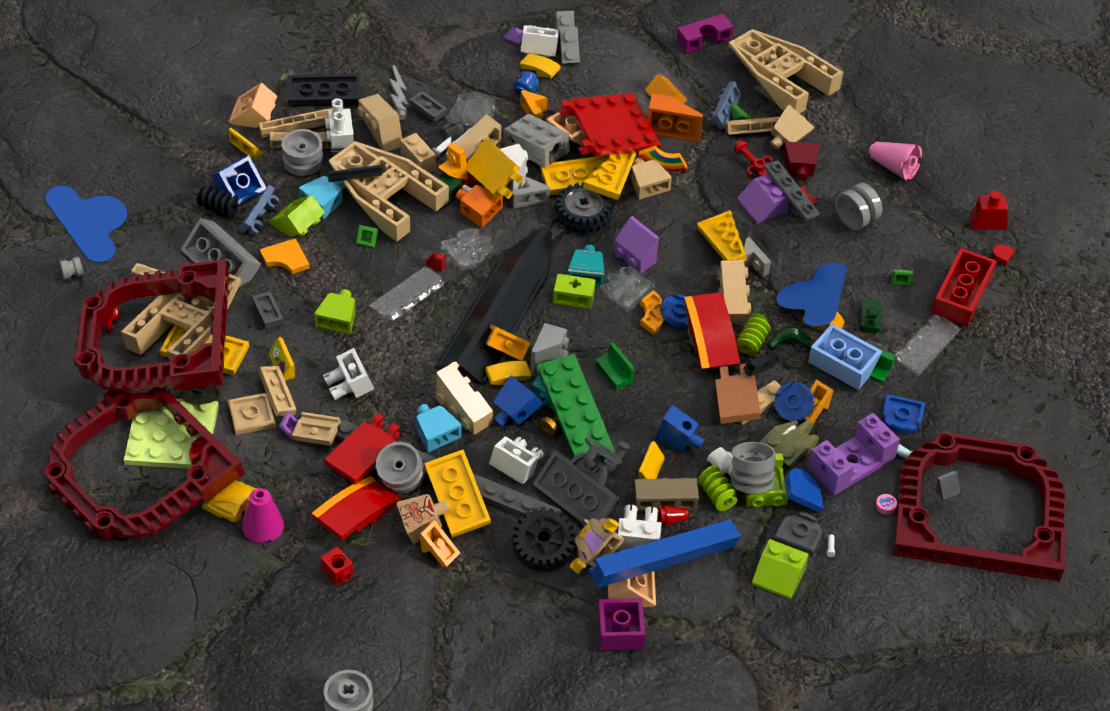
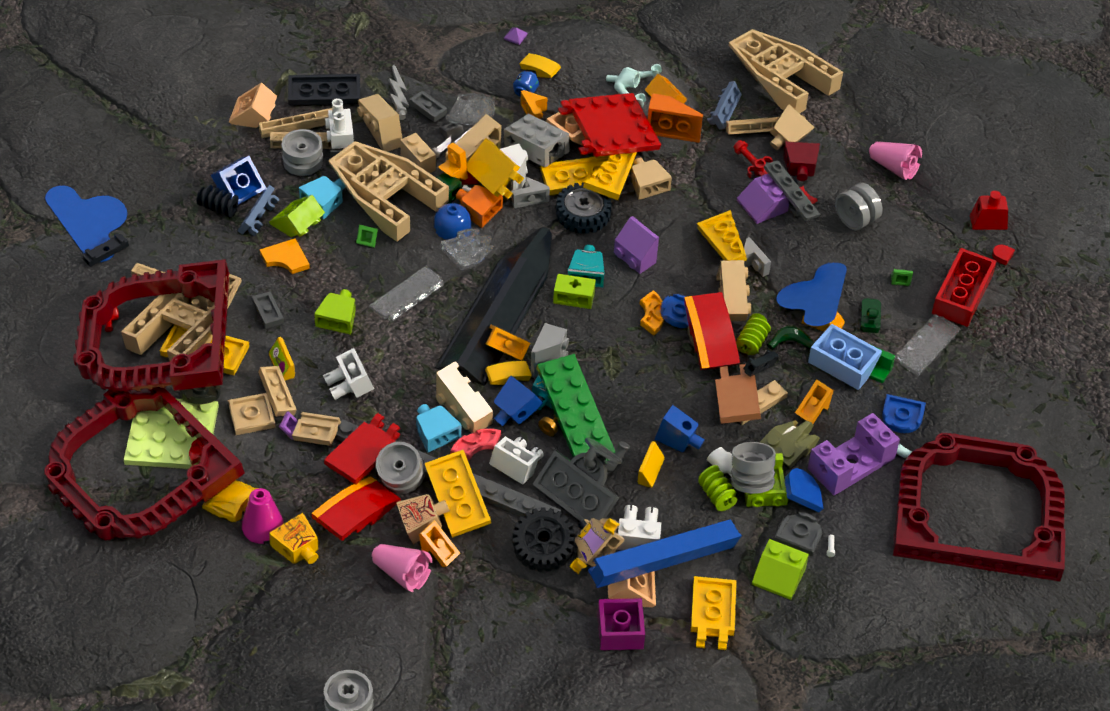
light grey wheel [59,257,84,280] -> none
light grey slope [181,218,261,288] -> none
yellow slope [229,128,264,161] -> none
red brick [320,546,353,586] -> none
black axle [327,165,383,182] -> none
red tile [425,253,445,272] -> none
white brick [521,25,559,57] -> none
light grey arch [554,11,580,64] -> none
green panel [595,342,634,390] -> none
clear plate [599,266,655,312] -> none
dark tan brick [634,478,699,512] -> none
tile [639,146,687,172] -> none
red cone [657,505,689,526] -> none
magenta arch [676,14,733,54] -> none
bright green slope [731,103,751,120] -> none
blue tile [774,382,815,421] -> none
bright pink tile [876,494,897,515] -> none
flat silver slope [935,471,960,500] -> none
none -> black piece [82,233,129,267]
none -> yellow torso [269,513,318,564]
none -> bright pink cone [372,544,432,592]
none -> blue cylinder [434,203,471,240]
none -> coral tile [450,429,501,460]
none -> light aqua piece [606,64,662,107]
none -> yellow tile [691,576,736,650]

